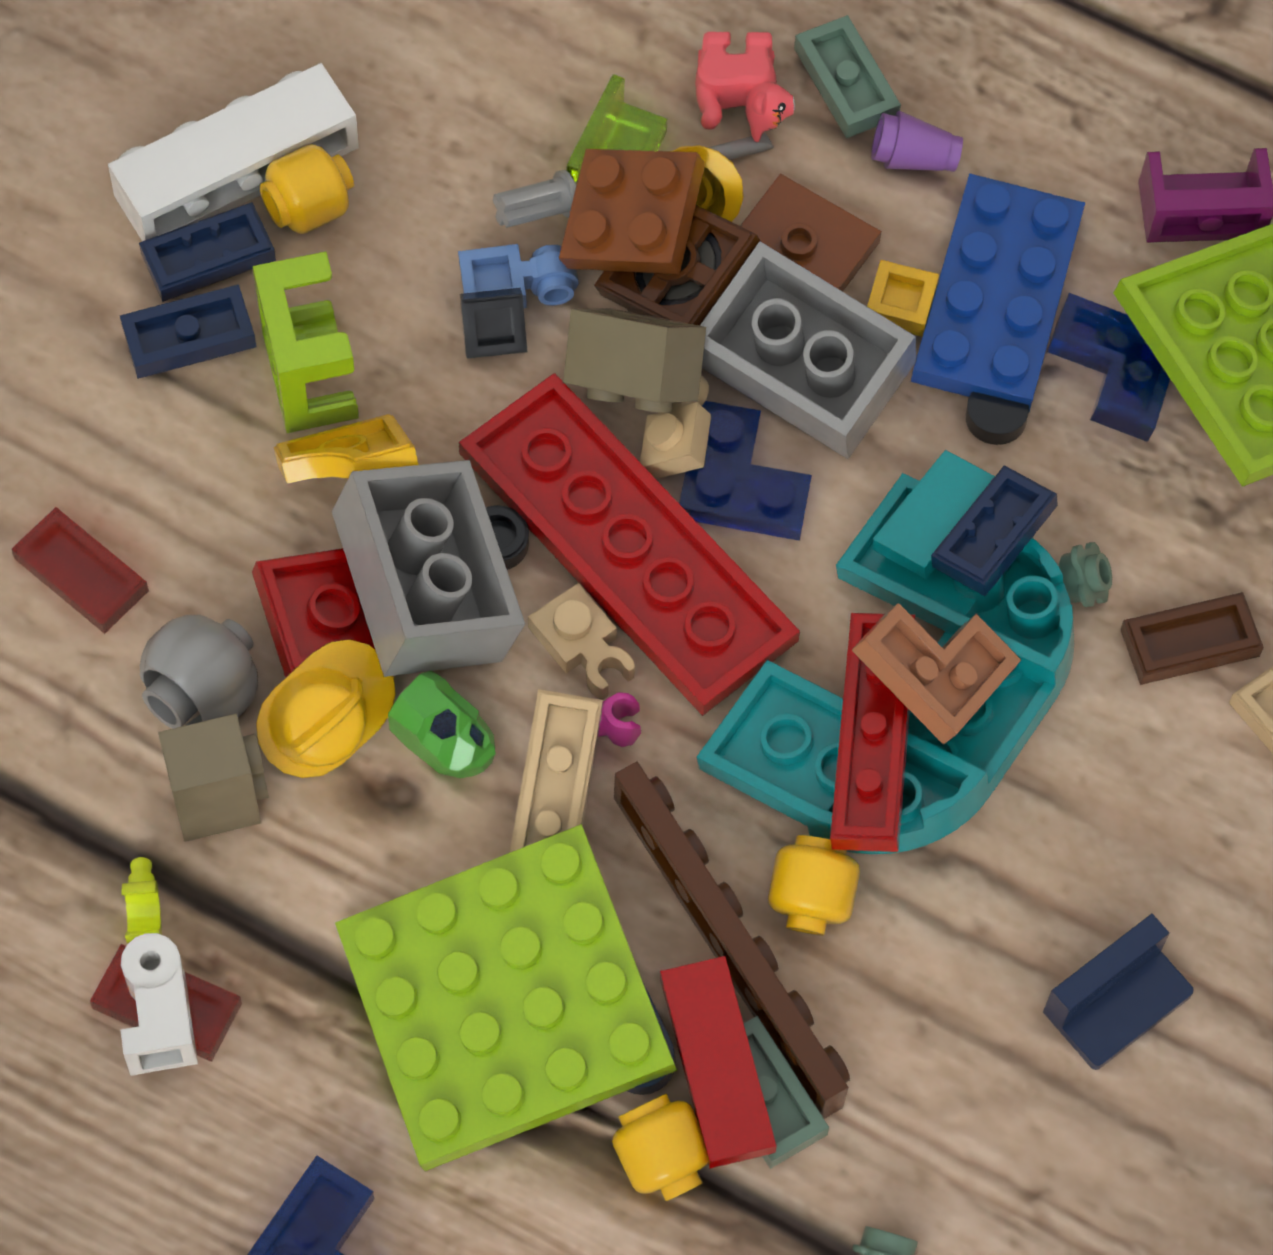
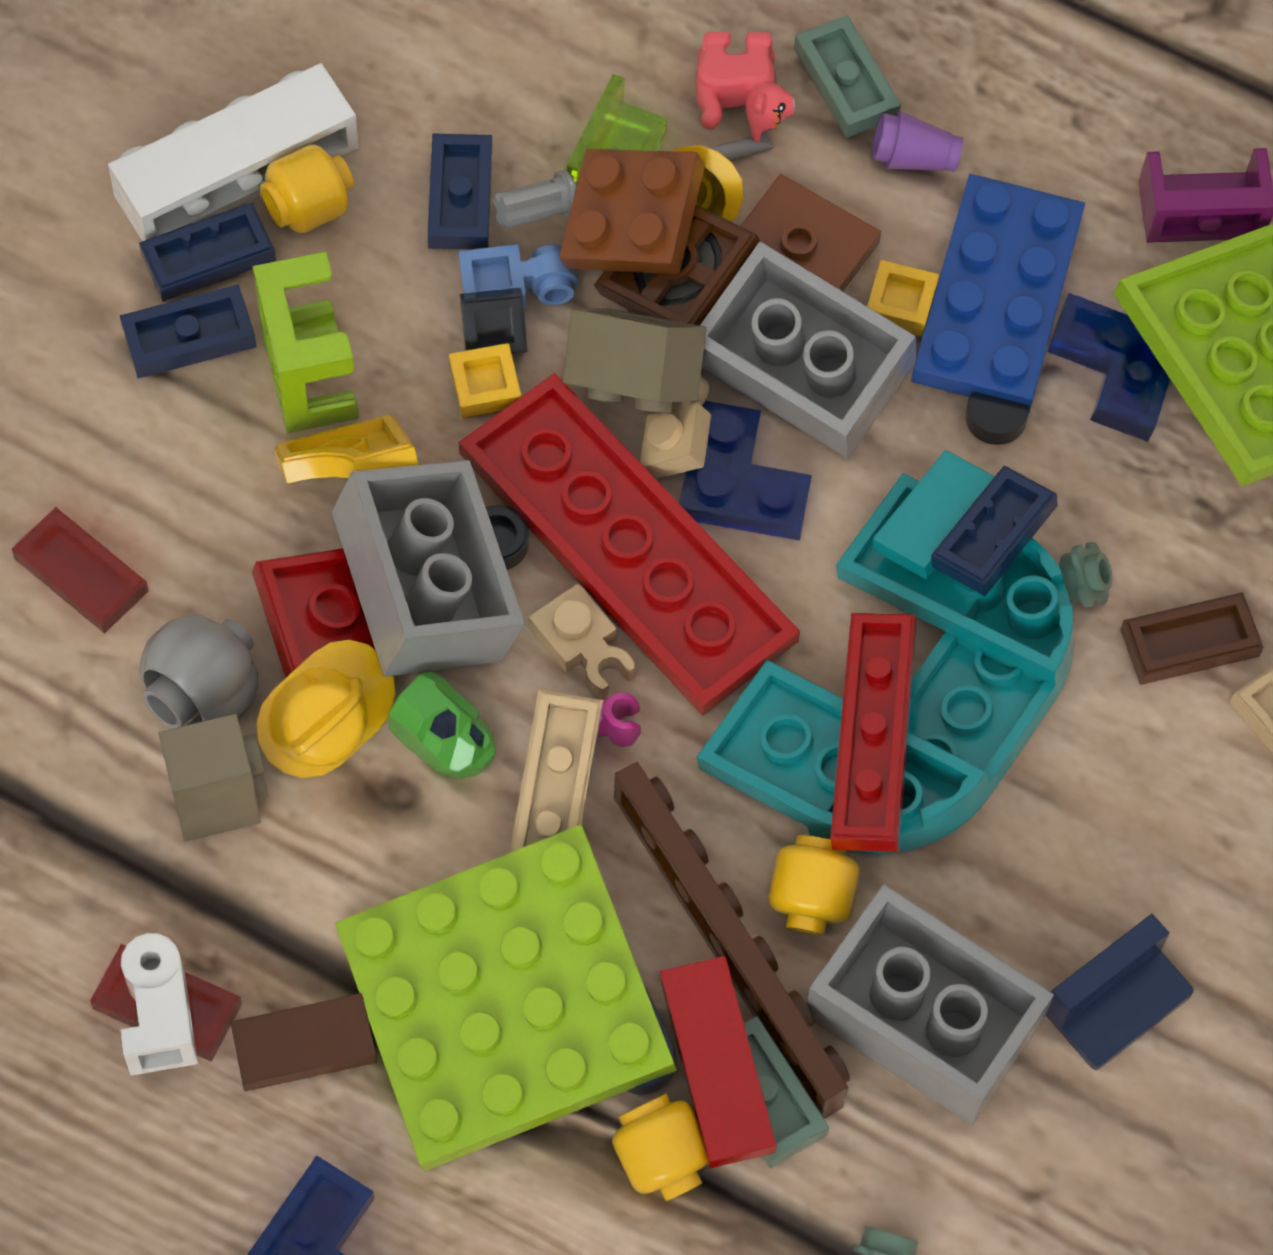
neon yellow piece [122,857,162,943] -> none
nougat plate [852,603,1021,744] -> none
none -> reddish brown tile [230,993,377,1092]
none -> dark blue plate [428,133,493,250]
none -> yellow plate [448,343,521,419]
none -> light grey brick [806,884,1054,1125]

